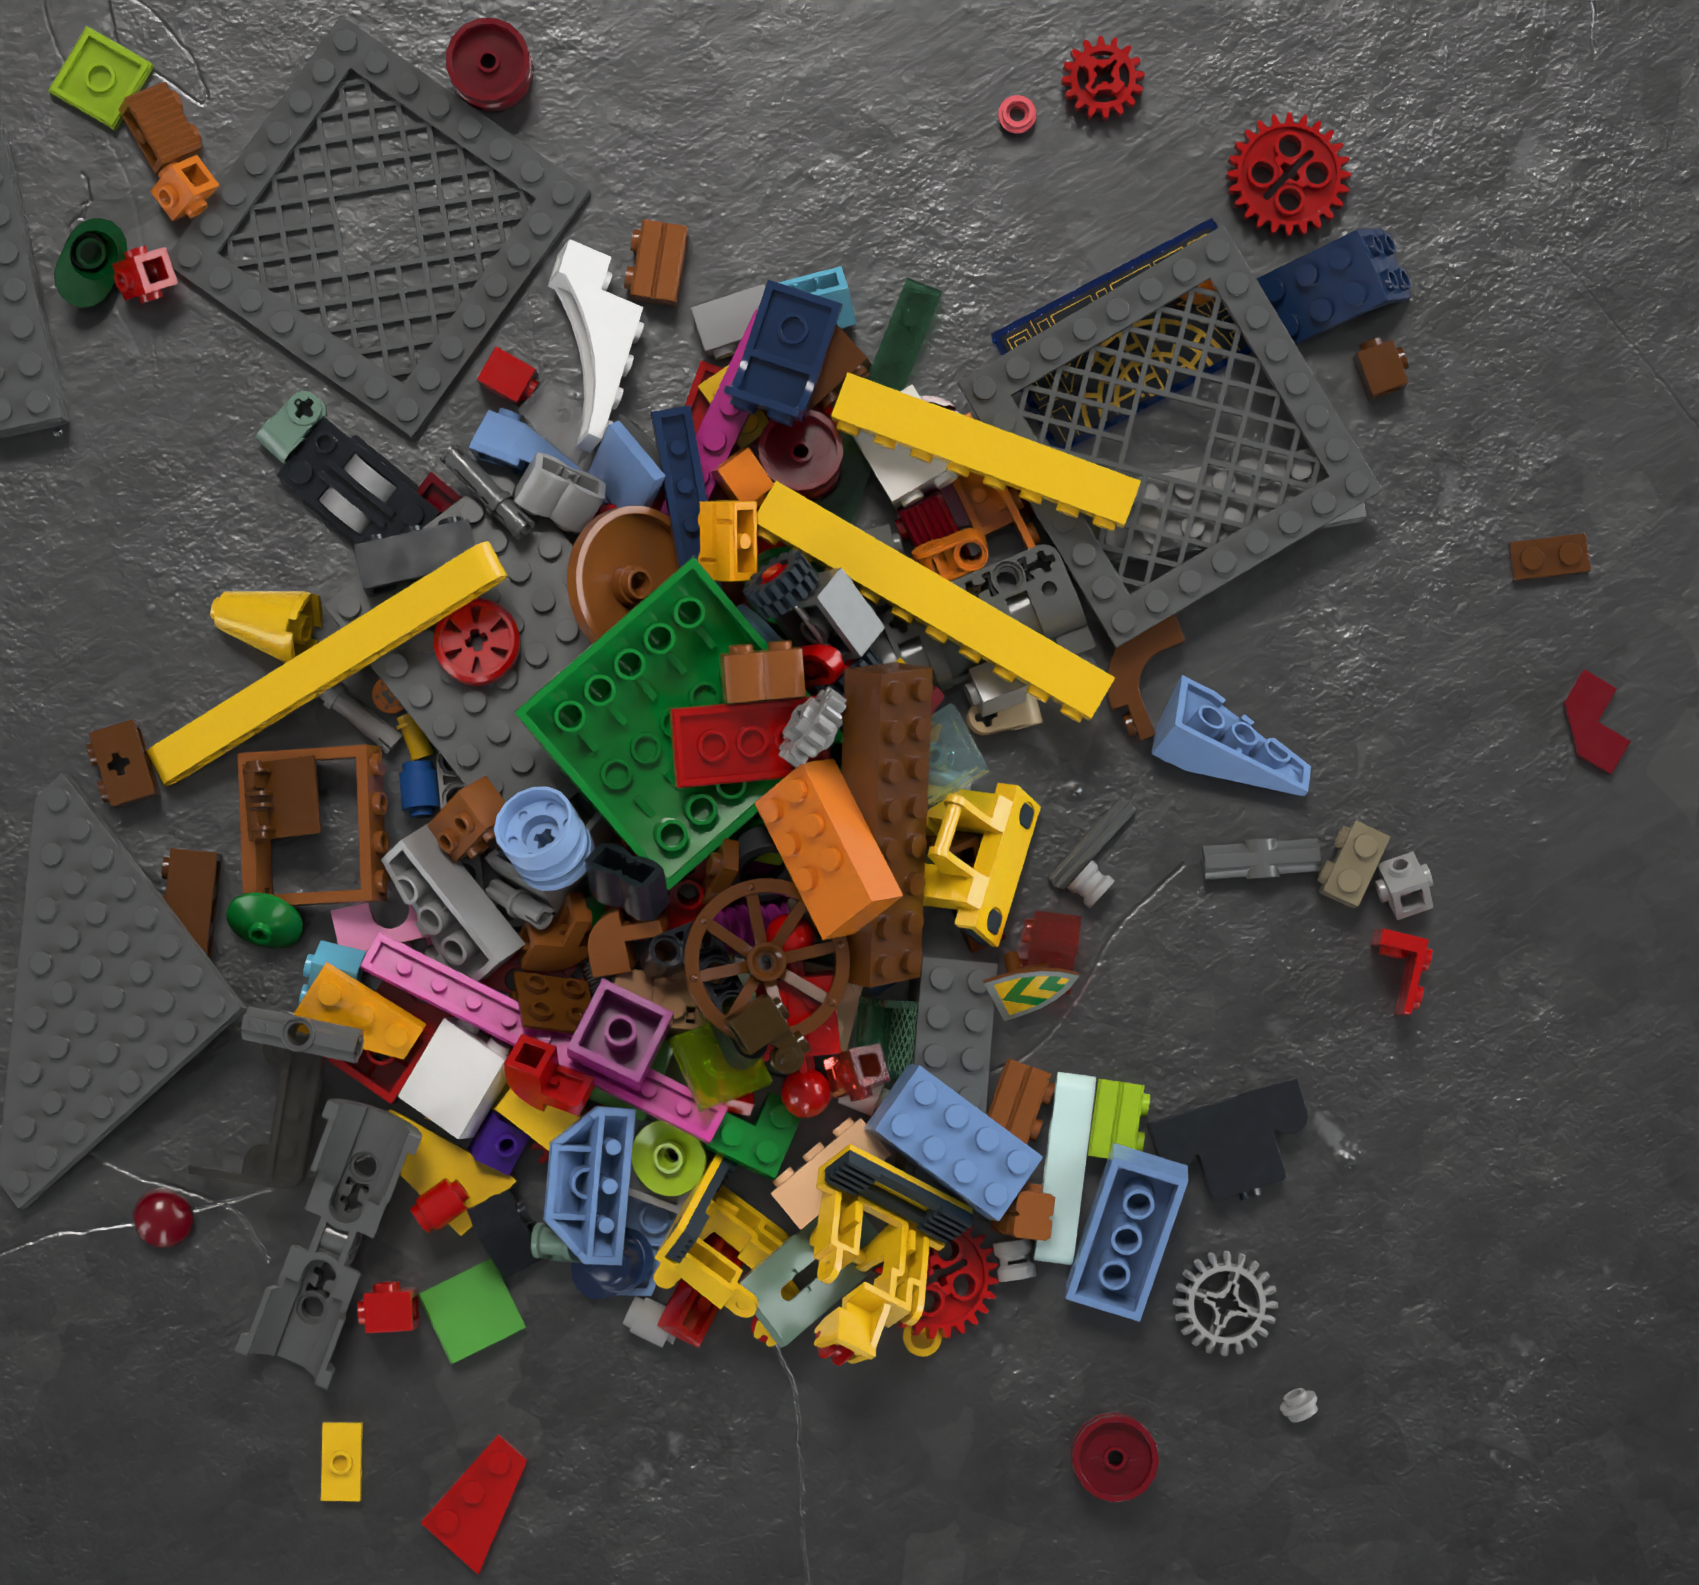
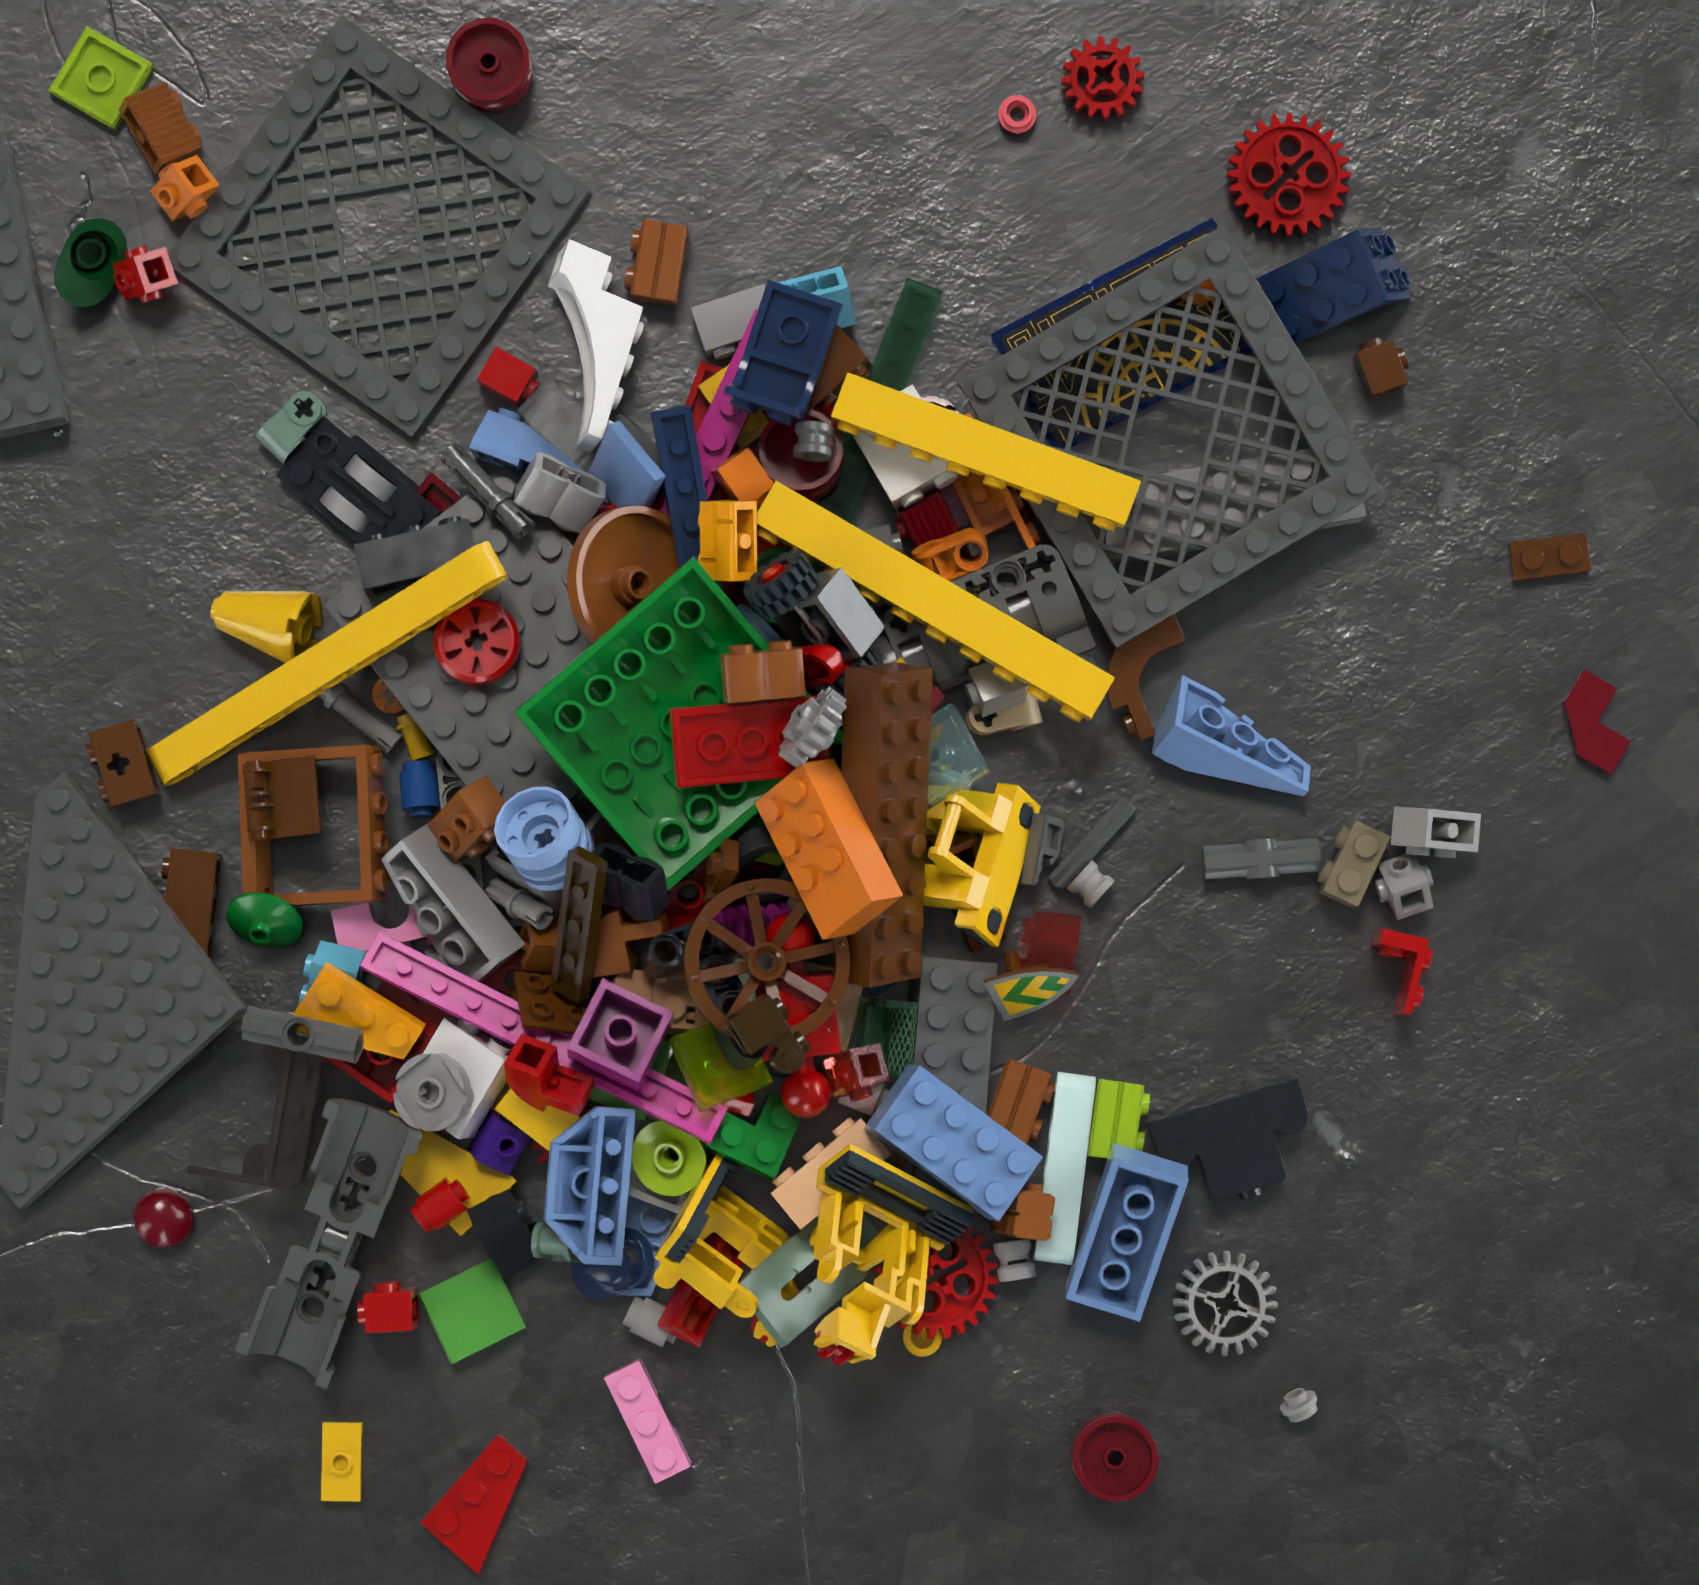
none -> light grey plate [393,1053,474,1131]
none -> dark brown plate [550,846,608,1003]
none -> bright pink arch [604,1358,692,1484]
none -> dark grey wheel [793,421,834,462]
none -> dark grey tile [1020,813,1065,886]
none -> light grey brick [1391,806,1481,858]

